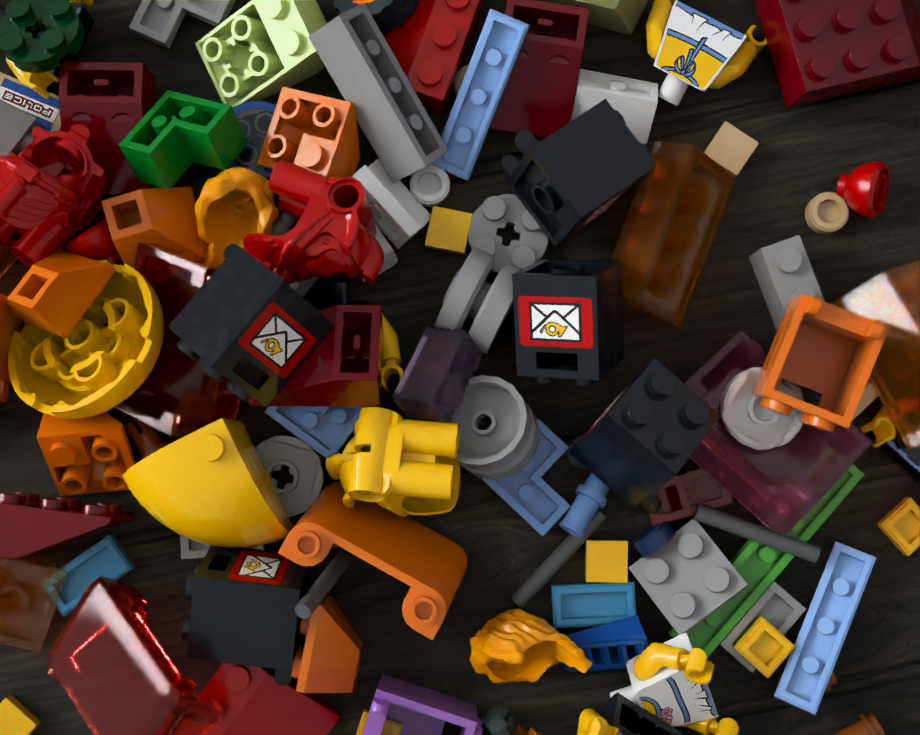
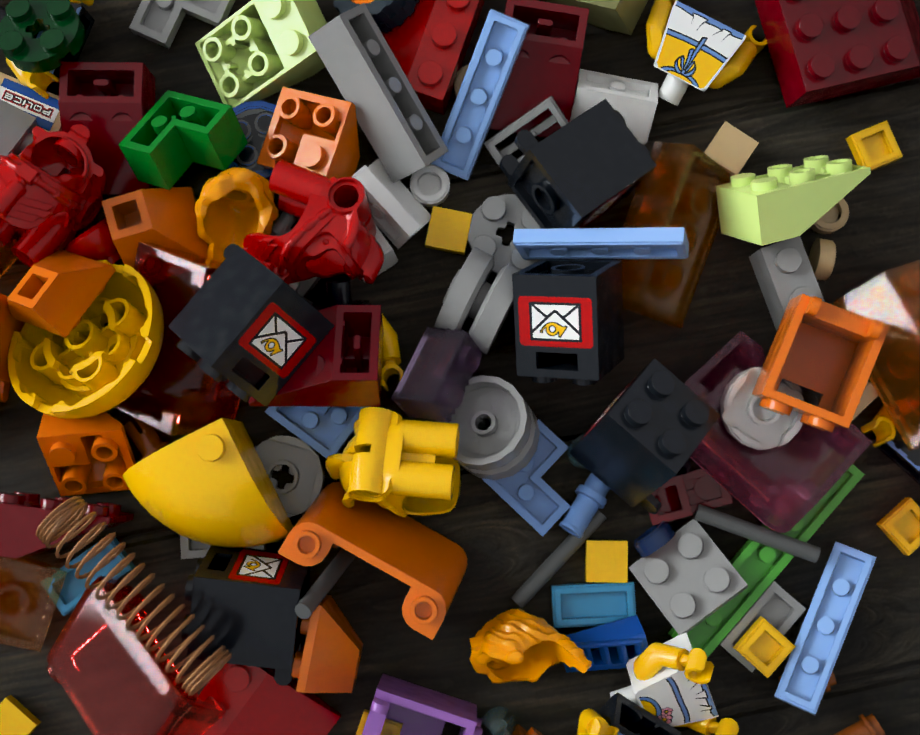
red brick [837,161,890,219] -> none
none -> medium nougat piece [35,496,232,696]
none -> light grey tile [484,95,569,176]
none -> light blue tile [513,227,689,260]
none -> yellowish green slope [715,155,871,246]
none -> tan tile [809,238,836,281]
none -> yellow tile [846,120,903,171]

